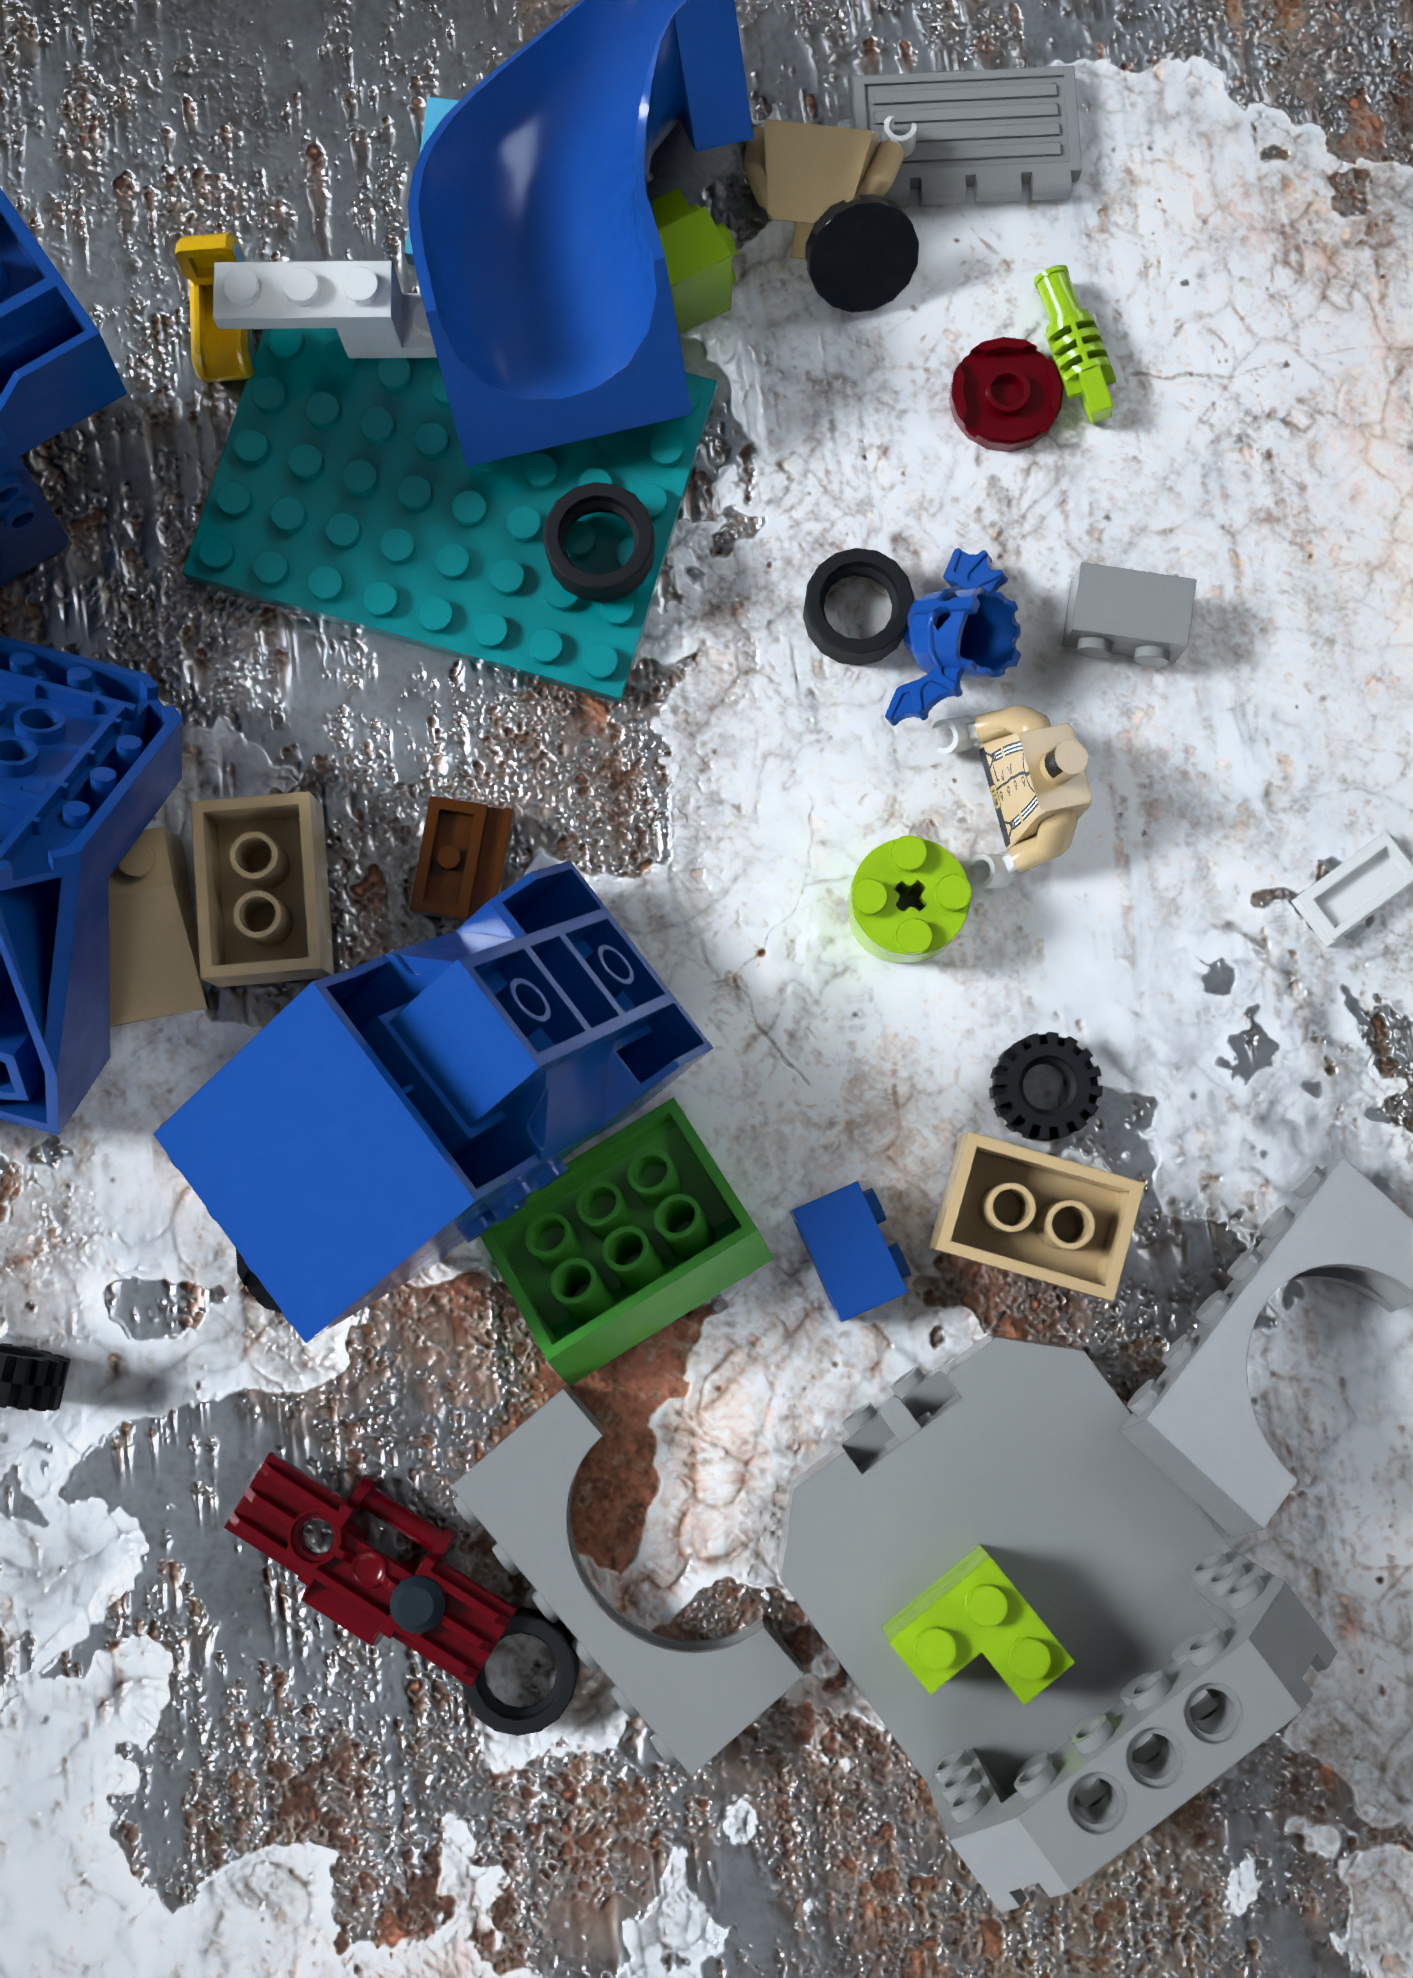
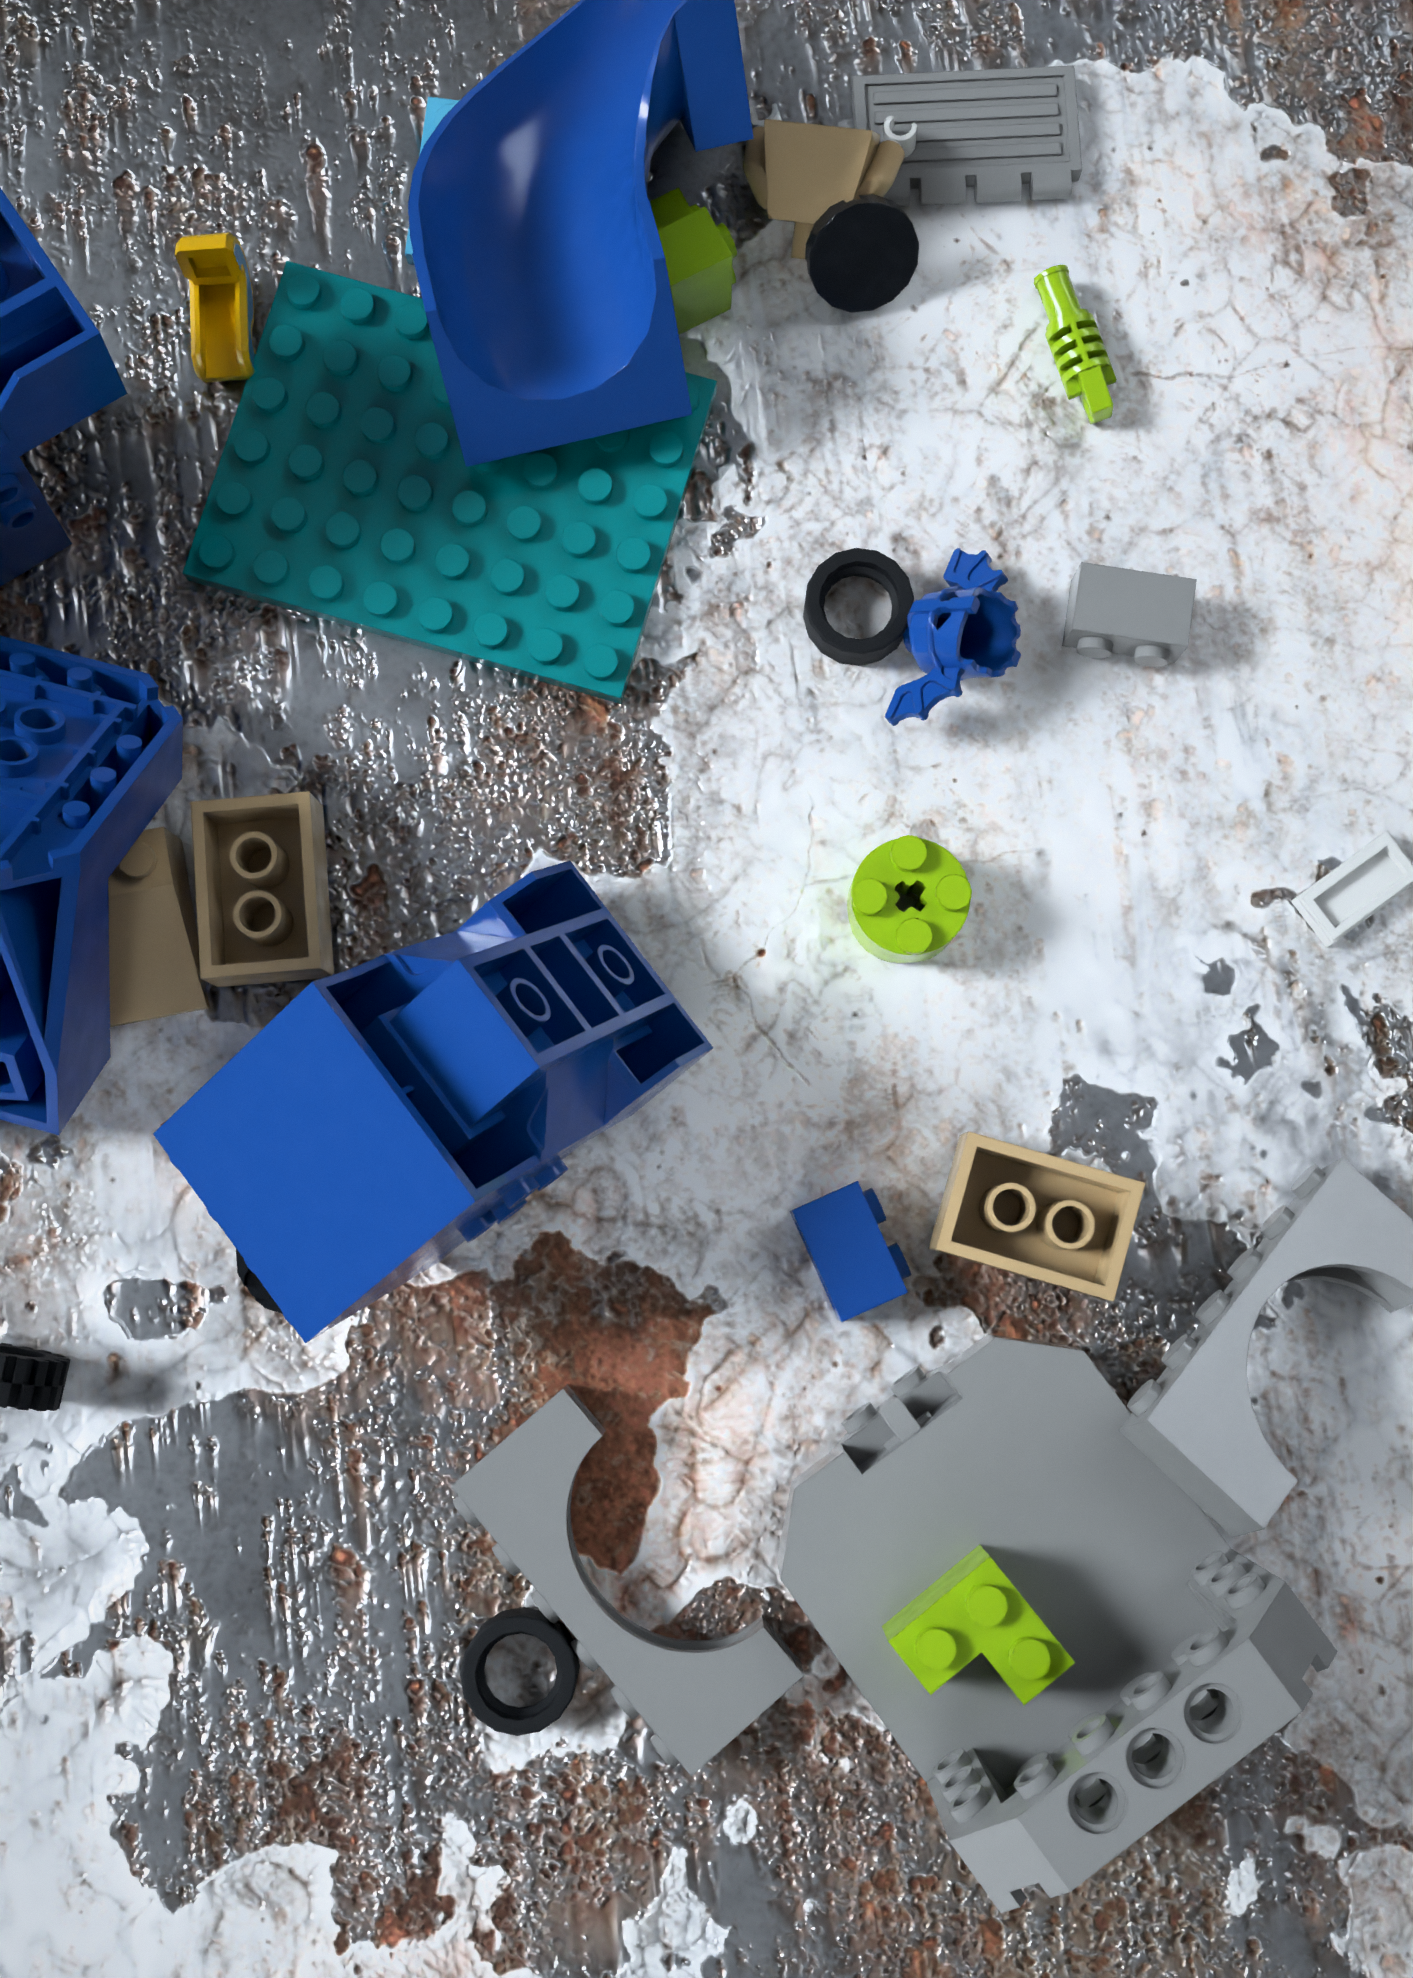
white bracket [213,261,437,358] -> none
dark red piece [224,1452,517,1687] -> none
reddish brown plate [410,796,516,922] -> none
bright green slope [480,1097,774,1387] -> none
black tyre [543,482,655,603] -> none
tan torso [932,705,1092,890] -> none
dark red tile [949,337,1064,452] -> none
black tyre [989,1032,1103,1141] -> none

